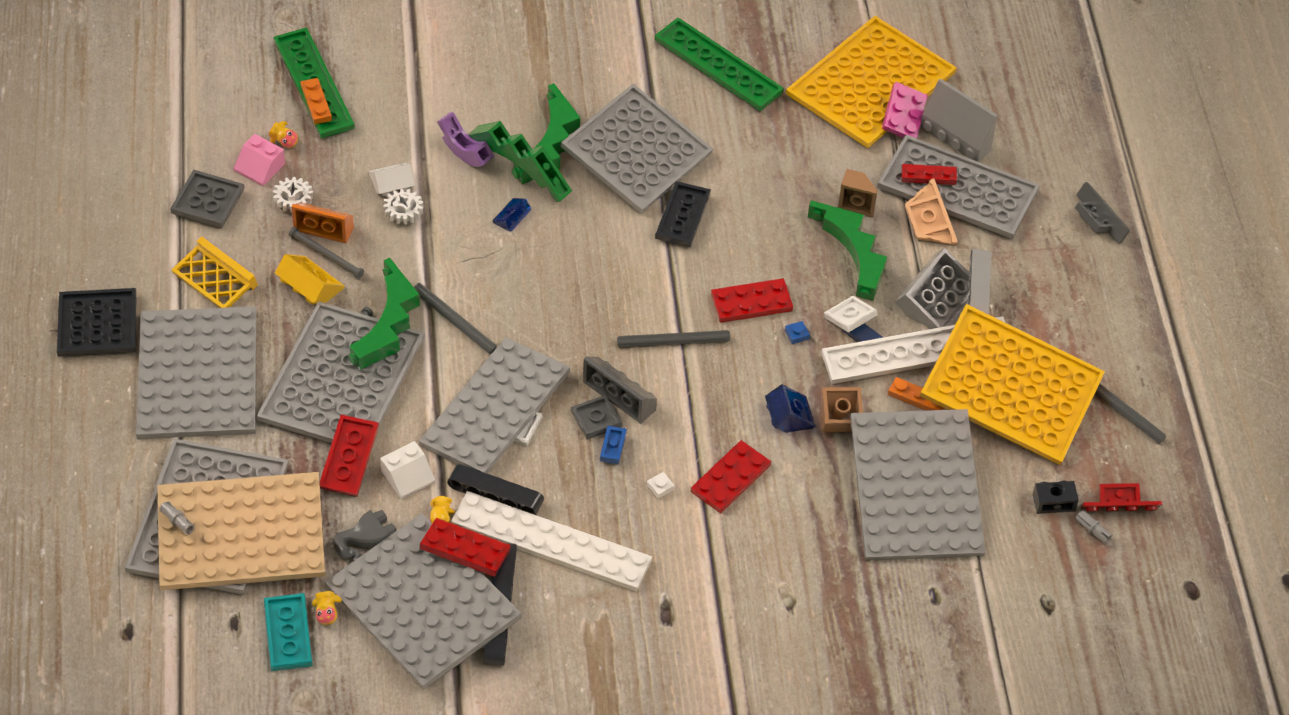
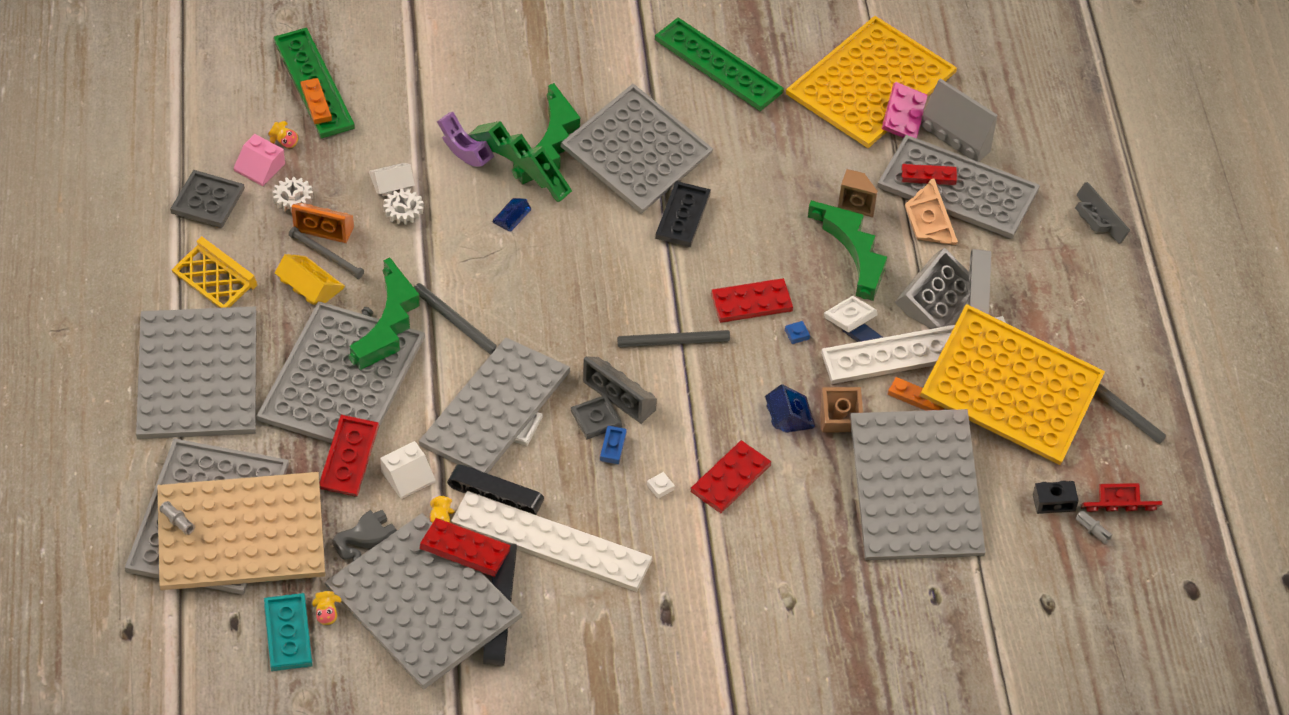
black plate [57,288,137,357] -> none

